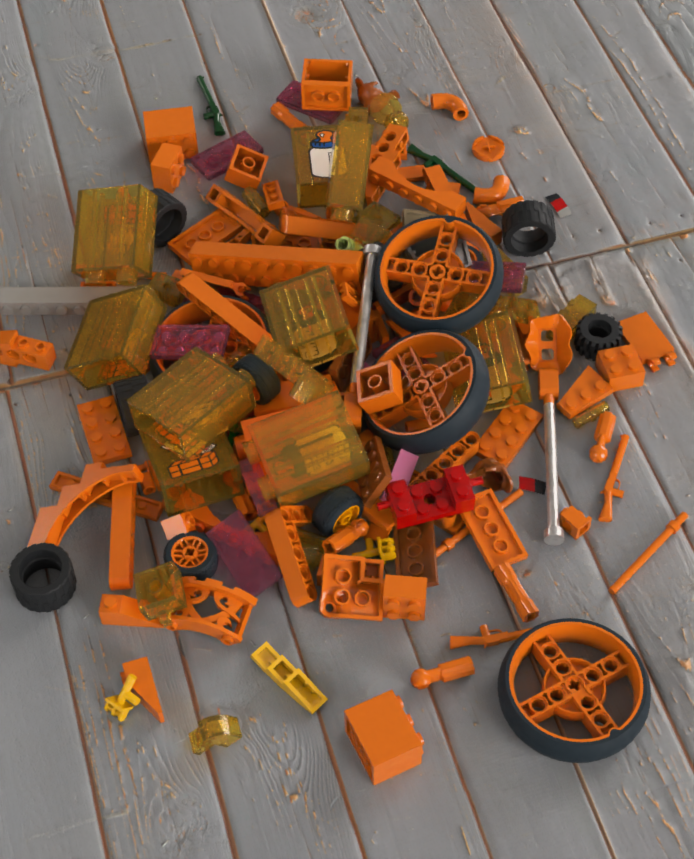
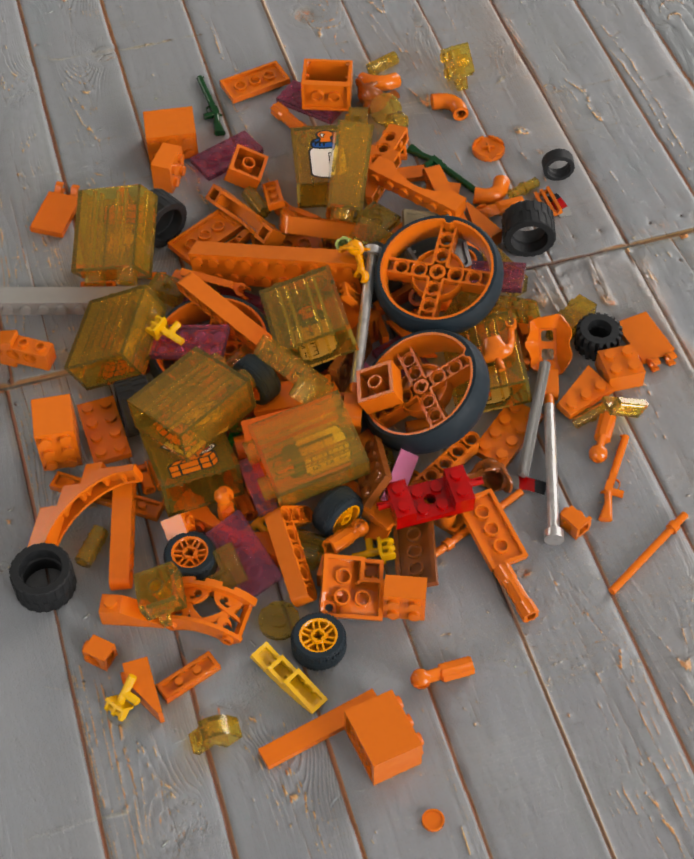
orange piece [450,624,531,650] -> none
orange wheel [497,618,651,763] -> none
none -> orange tile [30,181,81,238]
none -> orange container [31,394,83,471]
none -> clear yellow axle [74,525,109,568]
none -> orange brick [82,634,118,671]
none -> yellow arm [145,315,185,345]
none -> orange tile [155,651,221,704]
none -> clear yellow tile [203,542,249,598]
none -> orange piece [214,485,236,528]
none -> orange plate [219,61,290,104]
none -> clear yellow tile [258,601,299,641]
none -> orange tile [258,689,377,770]
none -> wheel [291,612,347,671]
none -> light orange piece [338,239,370,283]
none -> orange cylinder [358,72,401,91]
none -> clear yellow axle [366,51,399,75]
none -> orange piece [422,809,445,832]
none -> clear yellow hinge [440,42,475,91]
none -> orange piece [466,318,517,372]
none -> clear yellow pin [507,177,540,198]
none -> light grey axle [517,360,551,478]
none -> orange tile [533,186,563,217]
none -> black tyre [542,149,575,181]
none -> clear yellow panel [601,396,649,418]

